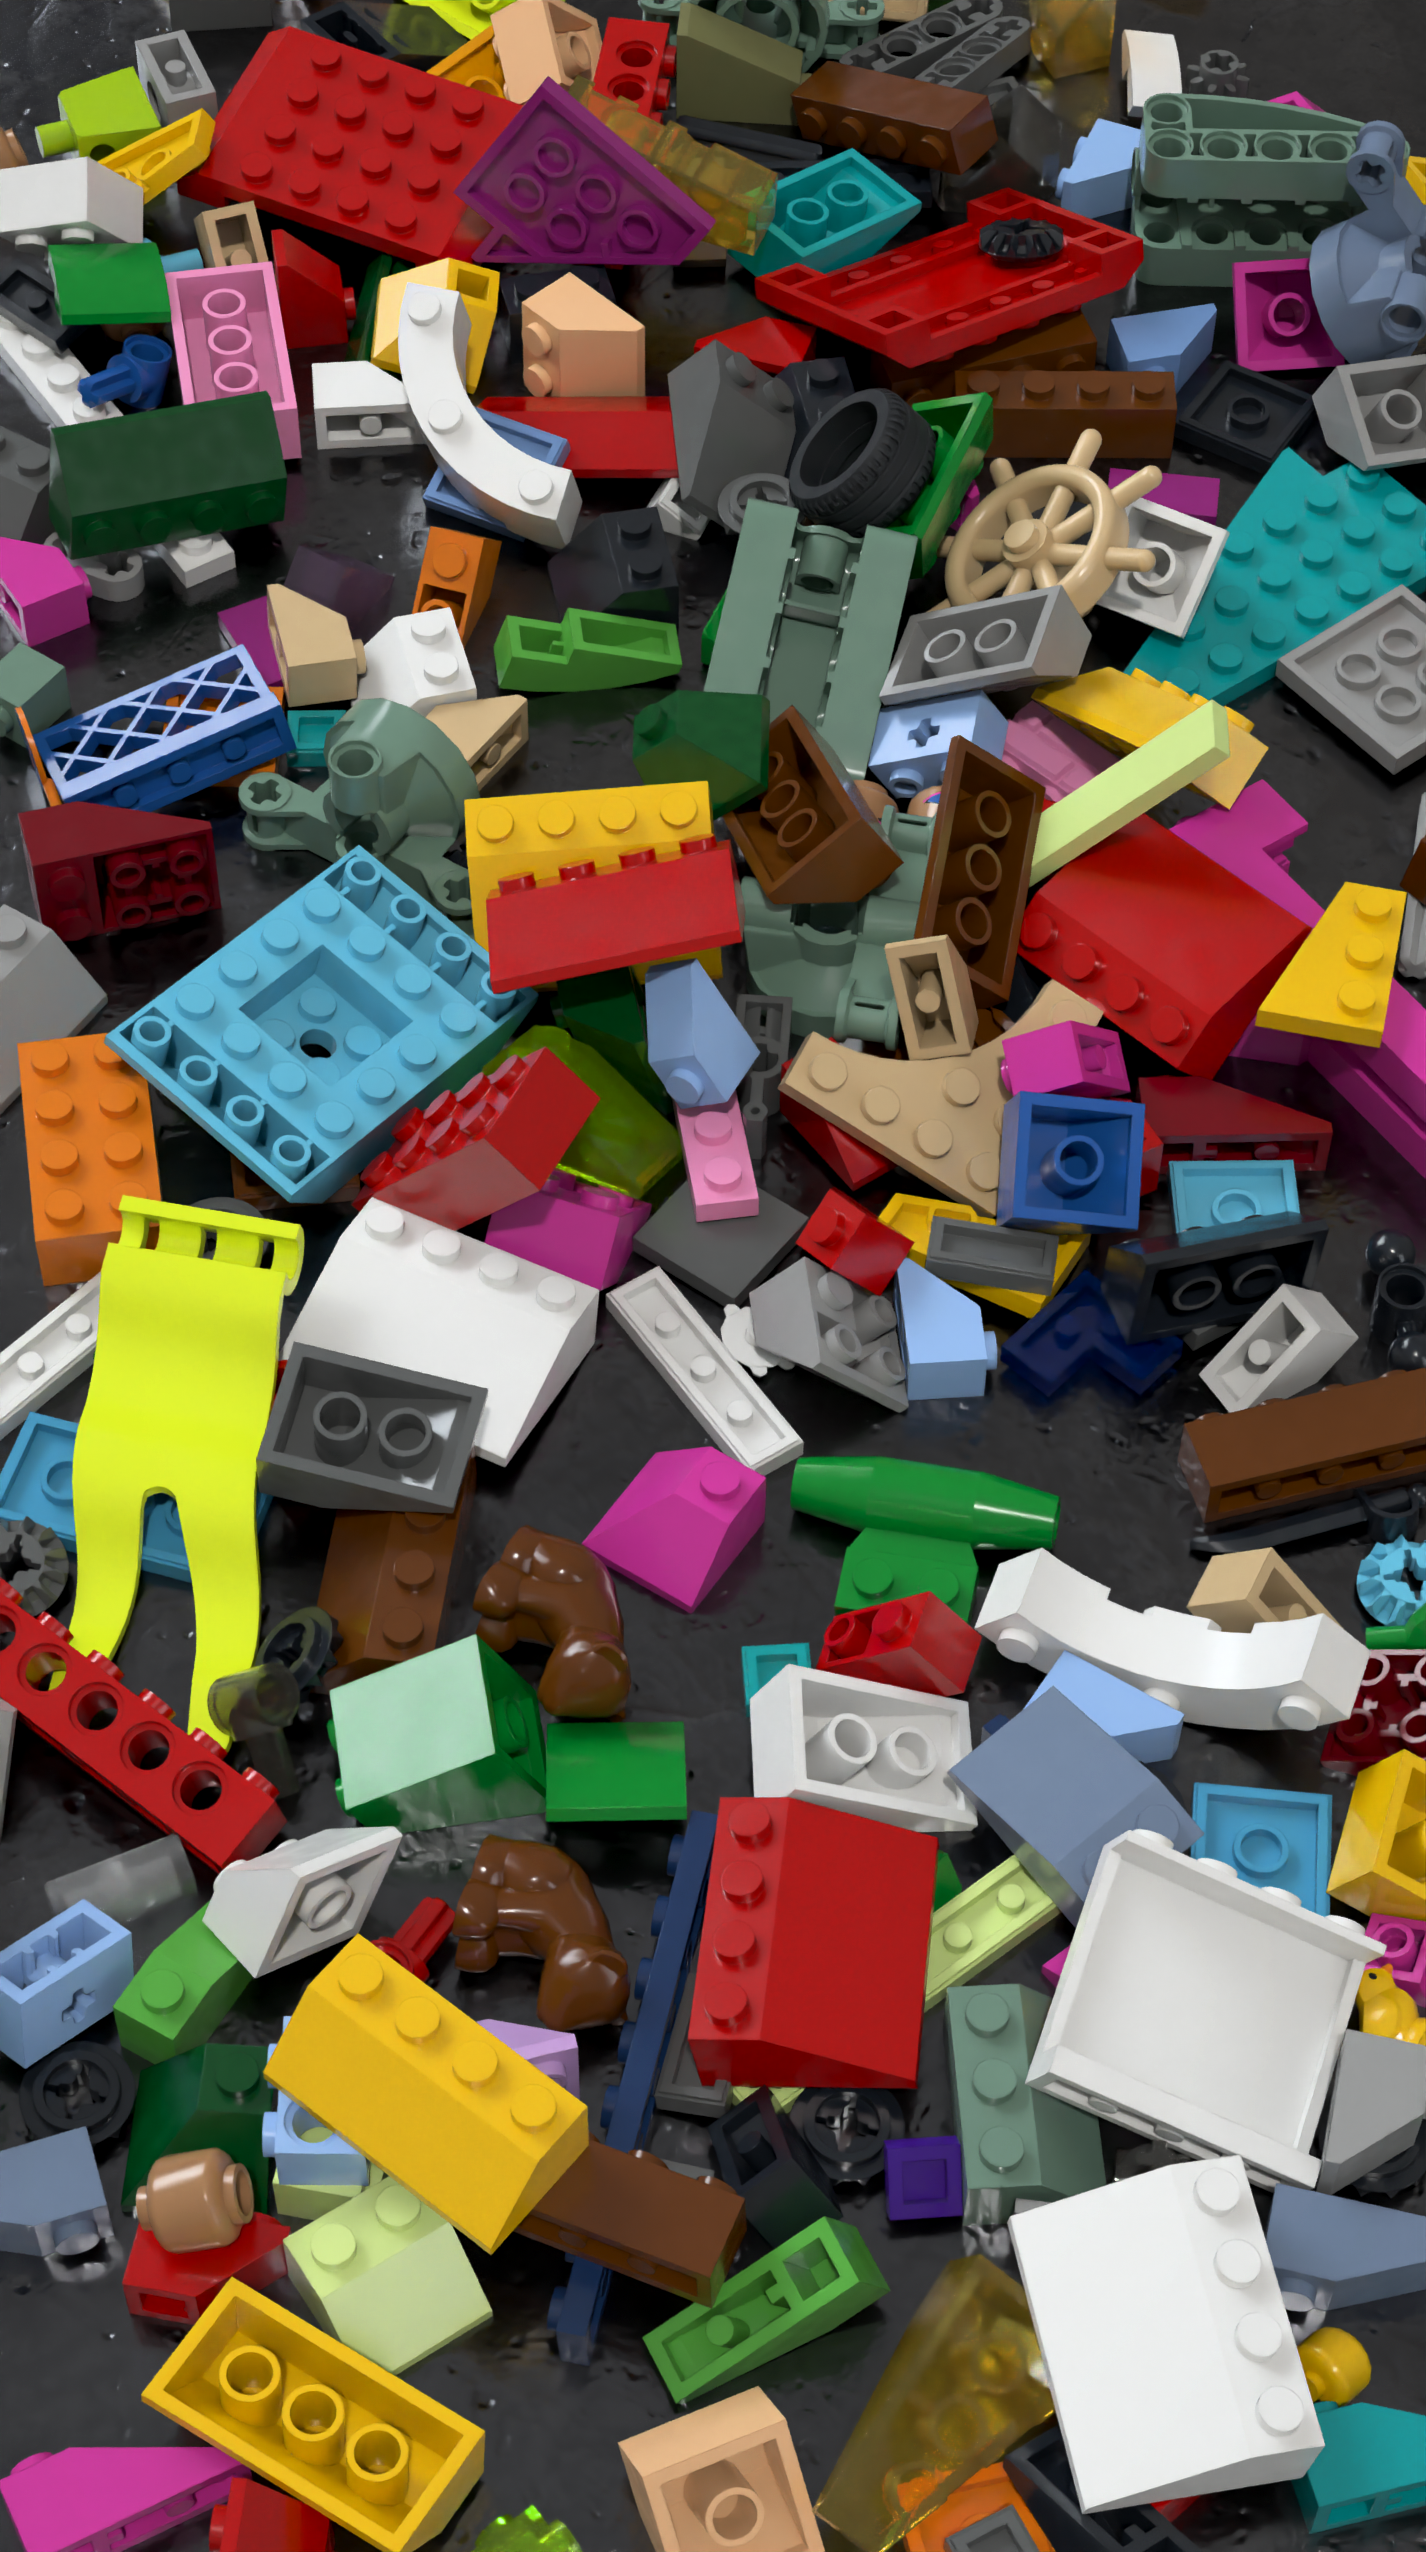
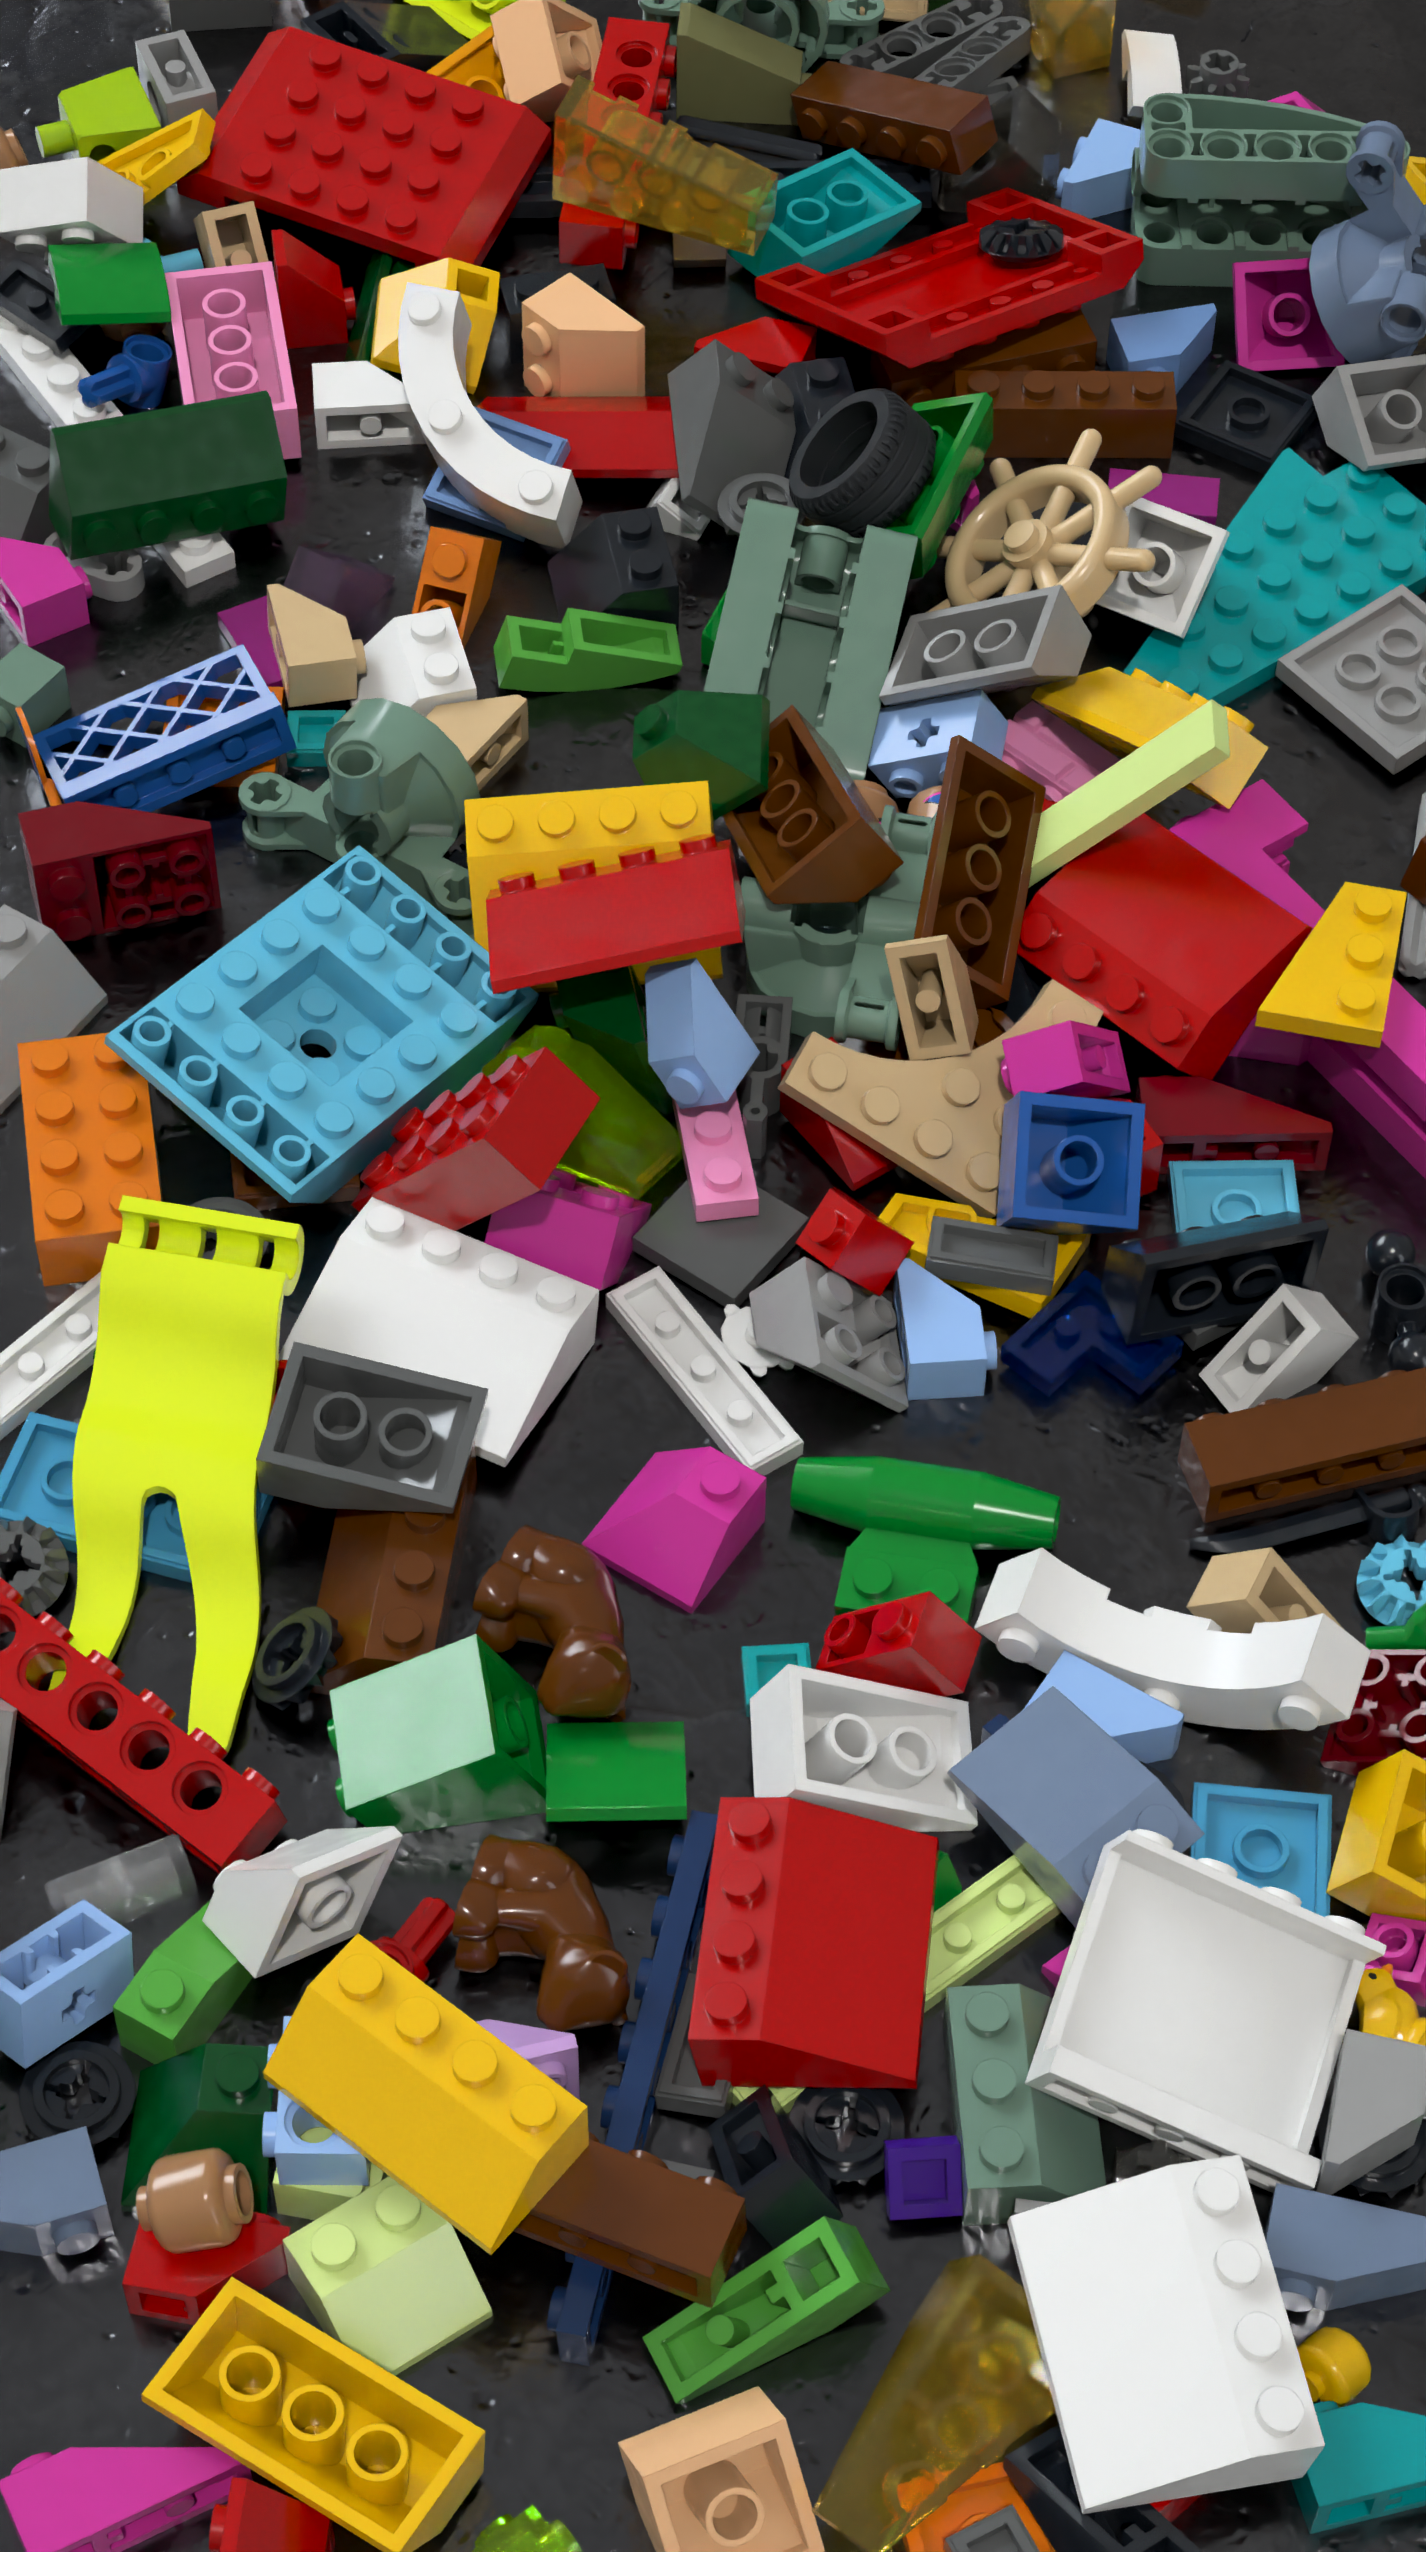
clear smoke axle [207,1662,300,1800] -> none
magenta wing [453,76,716,265] -> none

